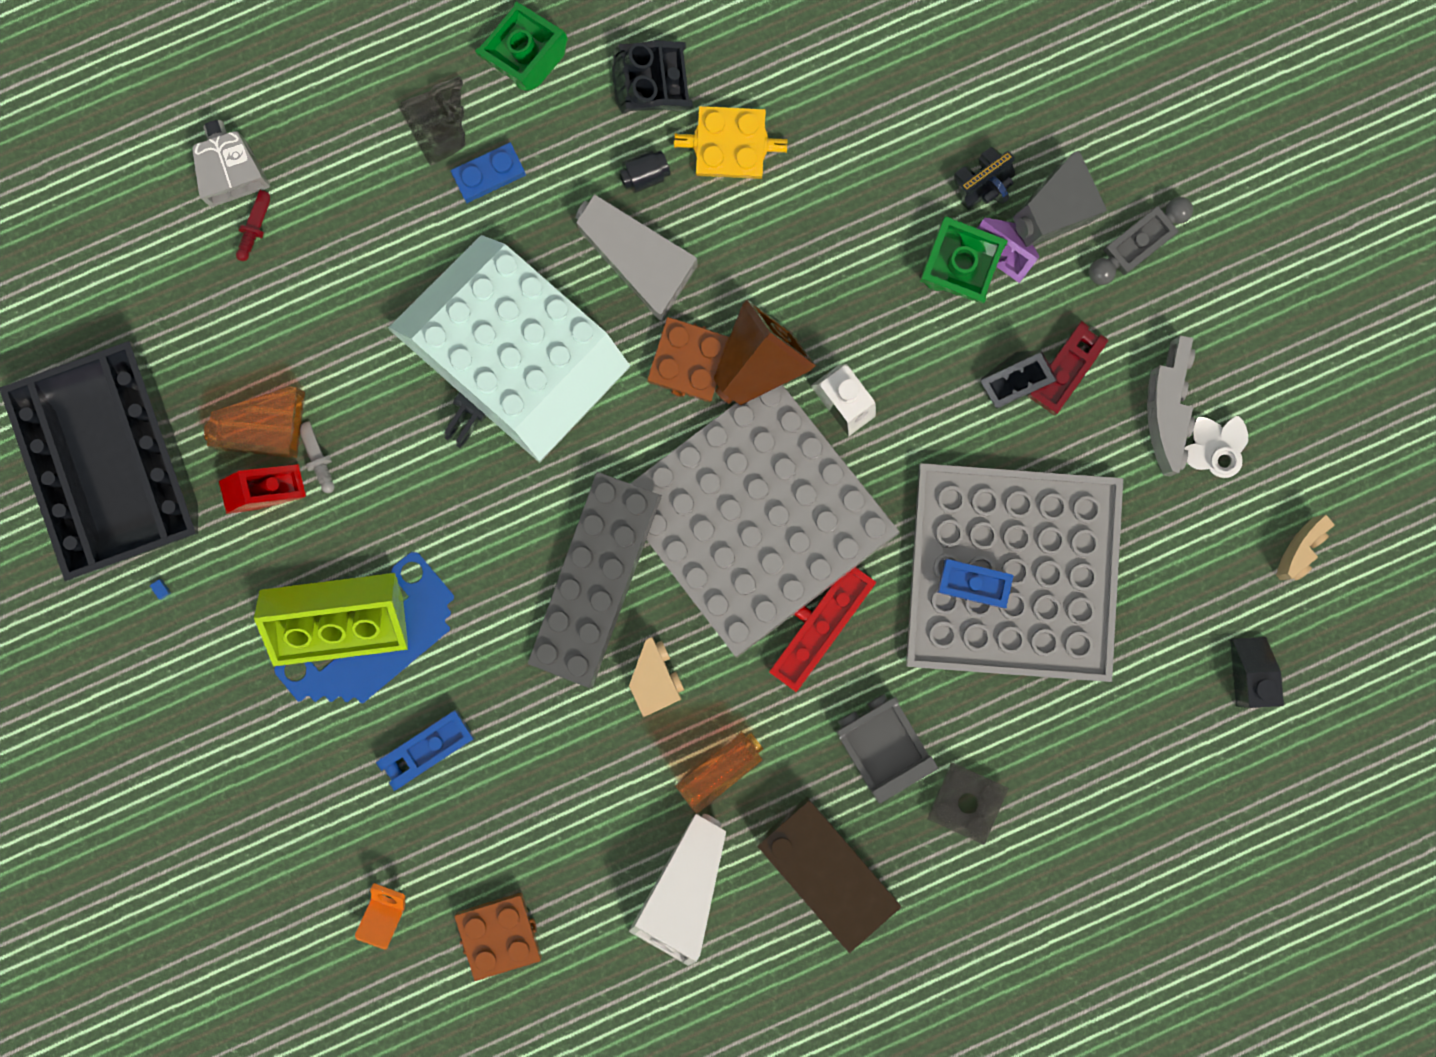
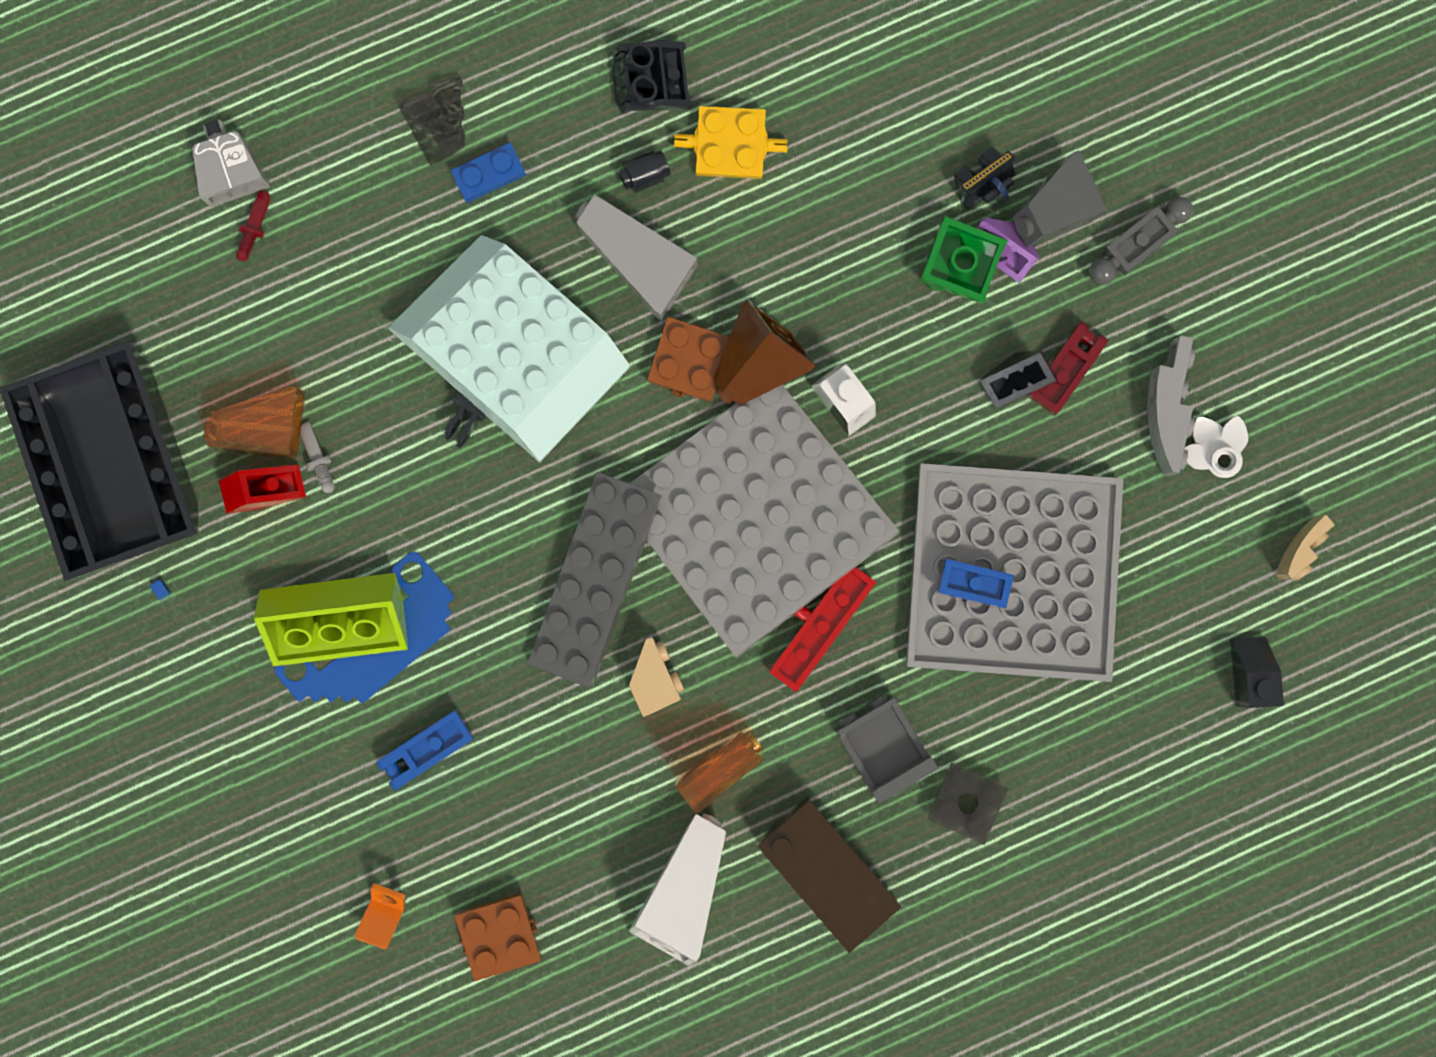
green slope [475,1,568,91] -> none

